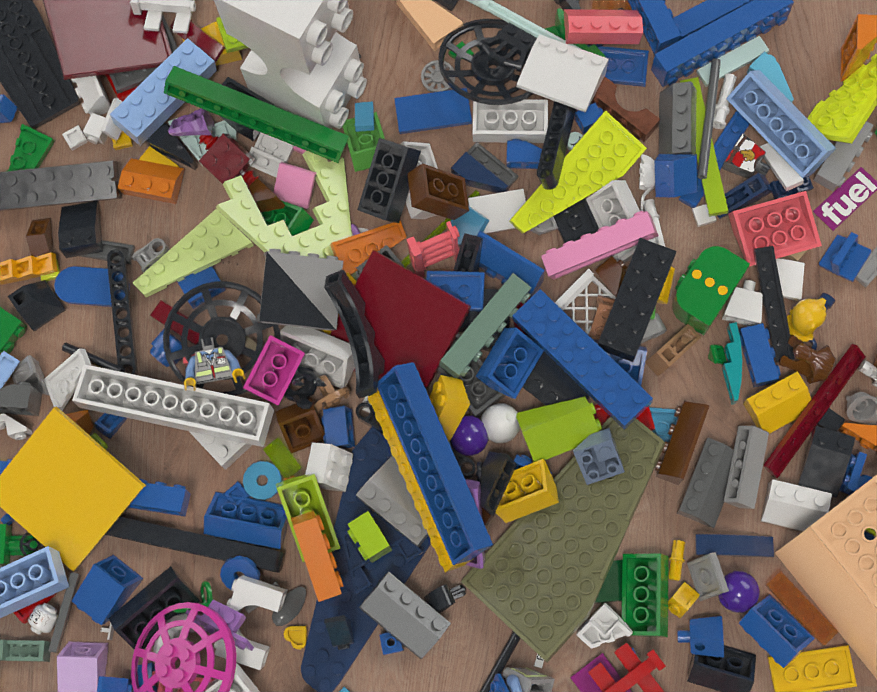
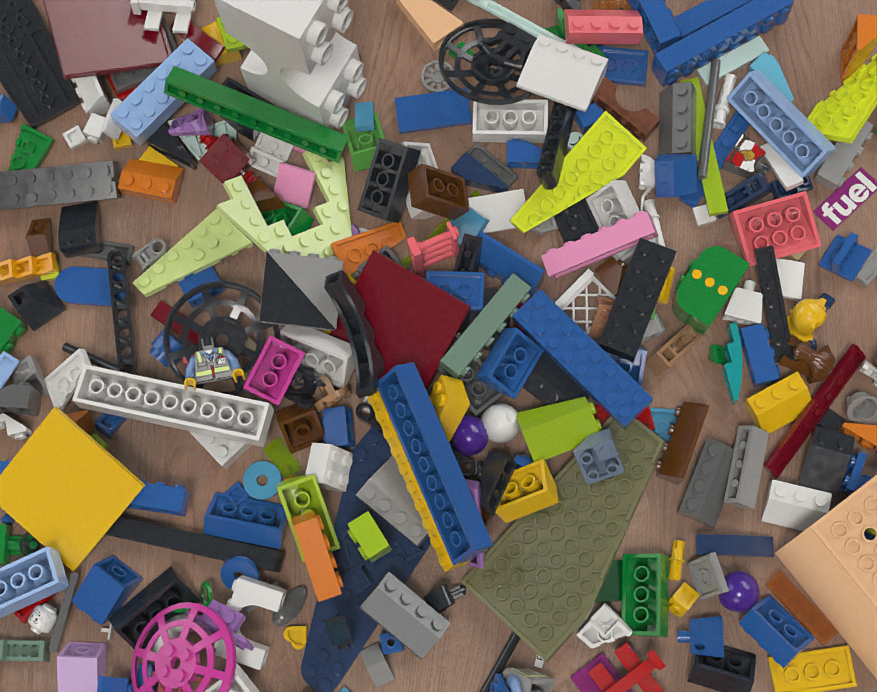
none -> light grey slope [360,642,395,688]

